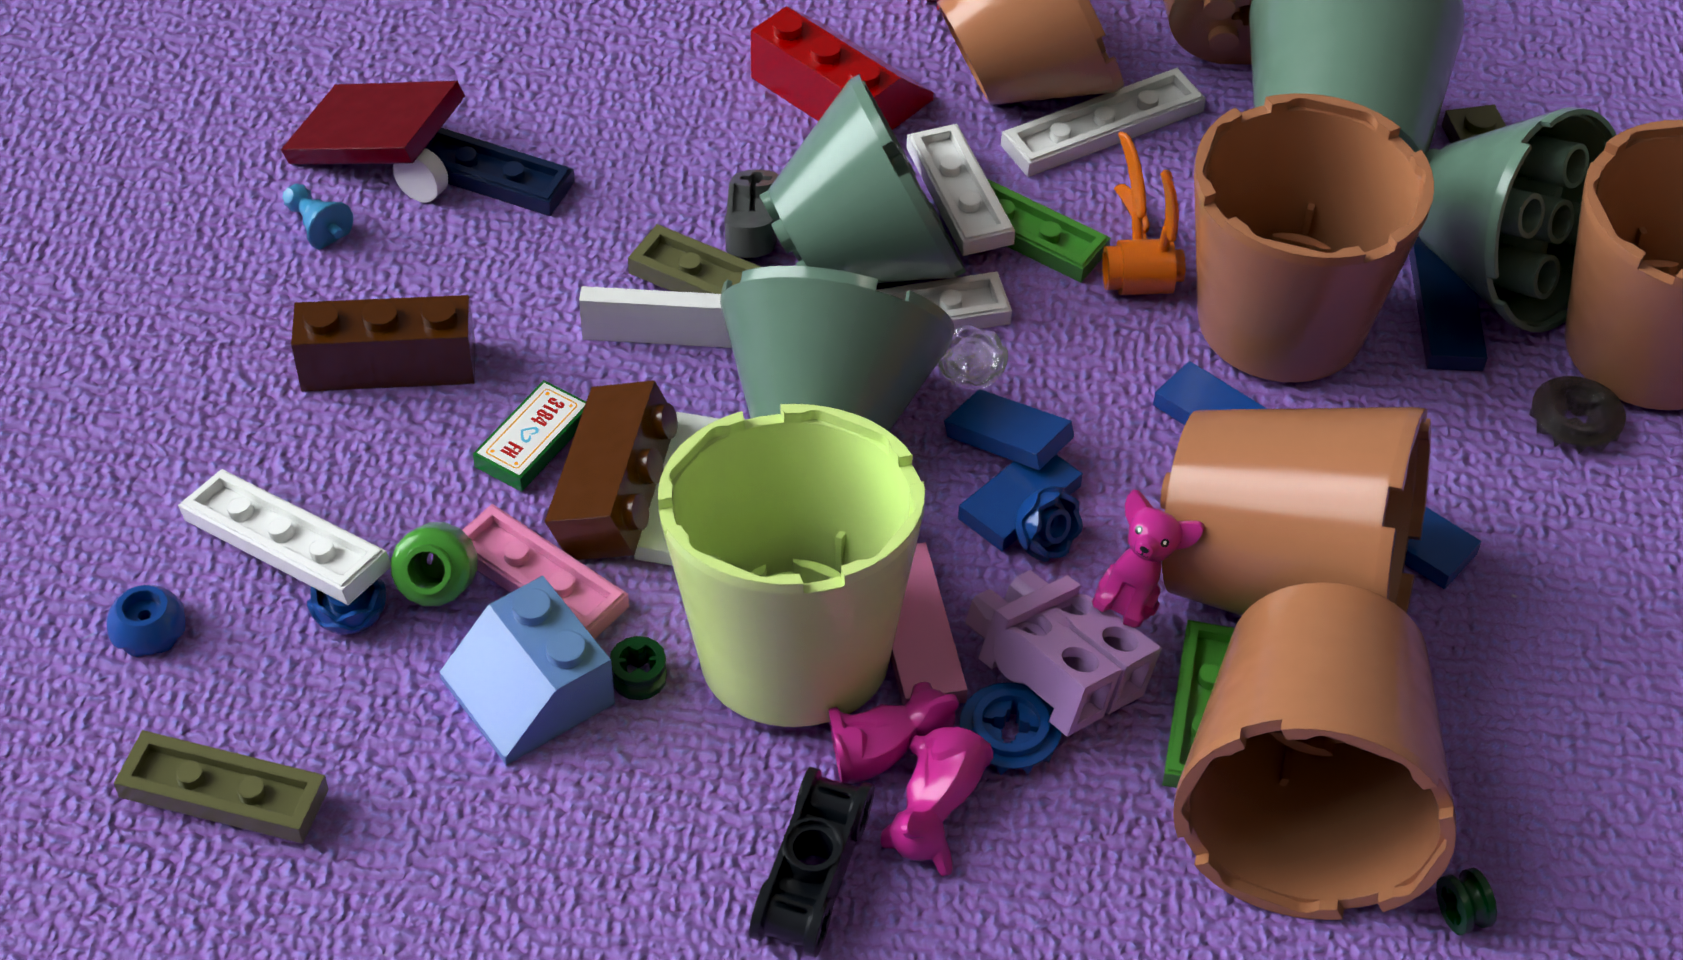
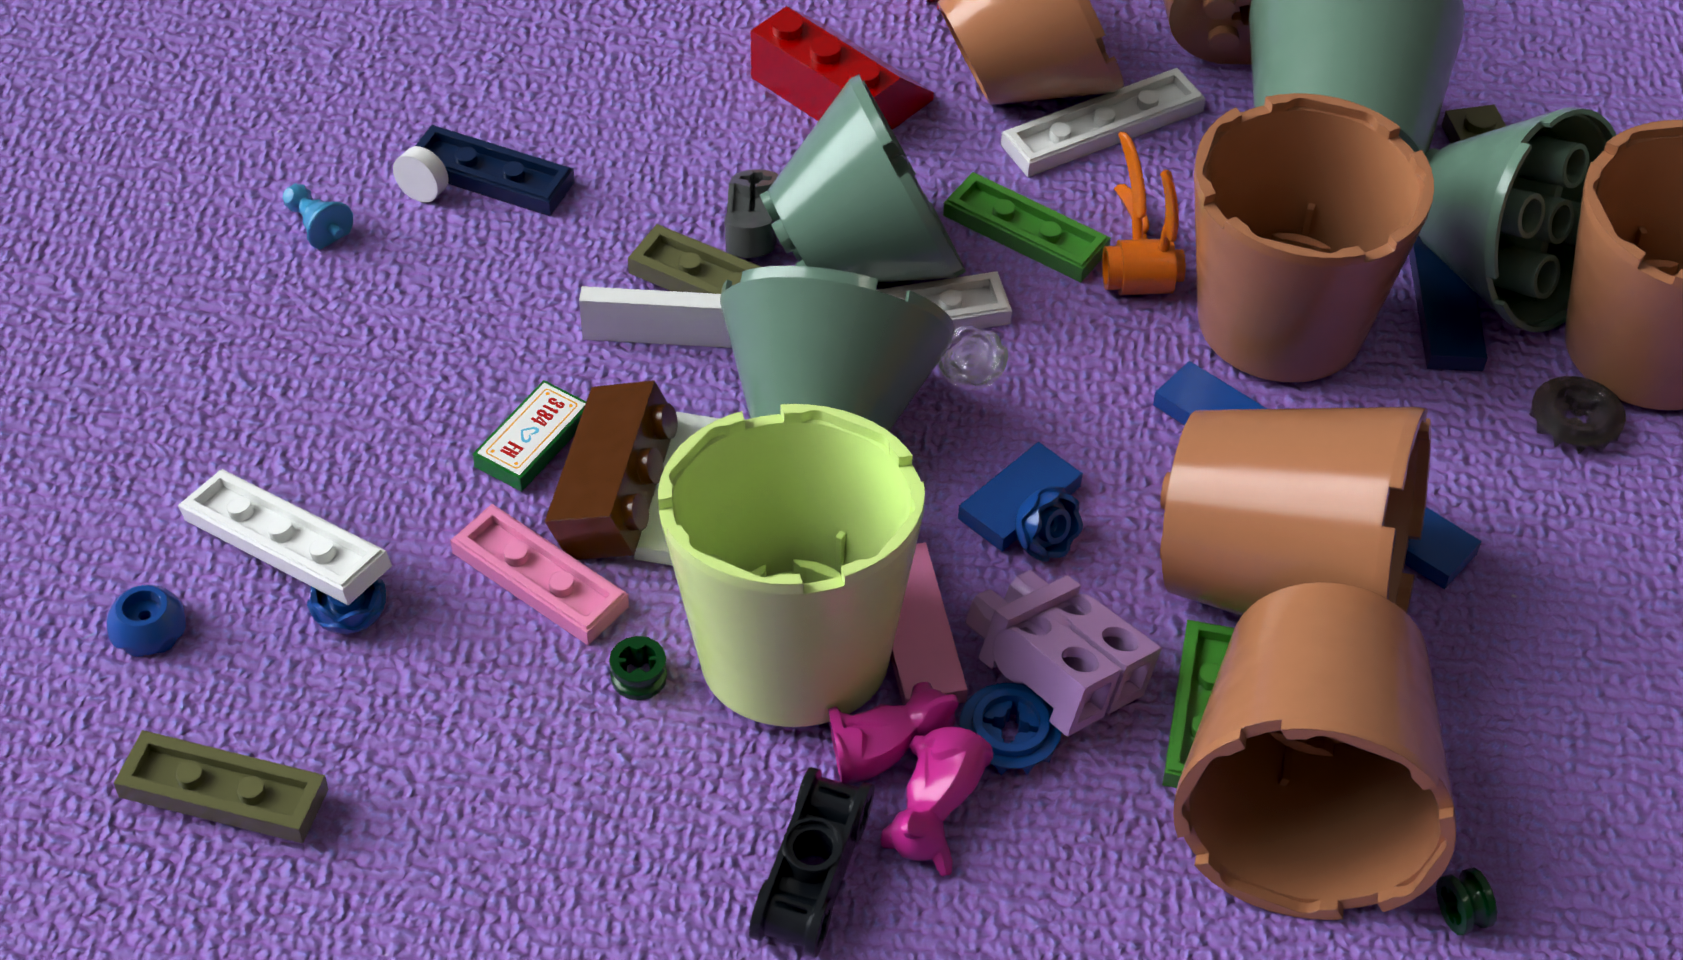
dark red tile [281,81,465,165] -> none
reddish brown brick [291,295,476,392] -> none
bright green head [391,522,478,606] -> none
medium blue slope [439,576,615,765] -> none
white tile [907,124,1015,256] -> none
blue tile [944,389,1074,470] -> none
dark pink animal [1092,489,1204,628] -> none

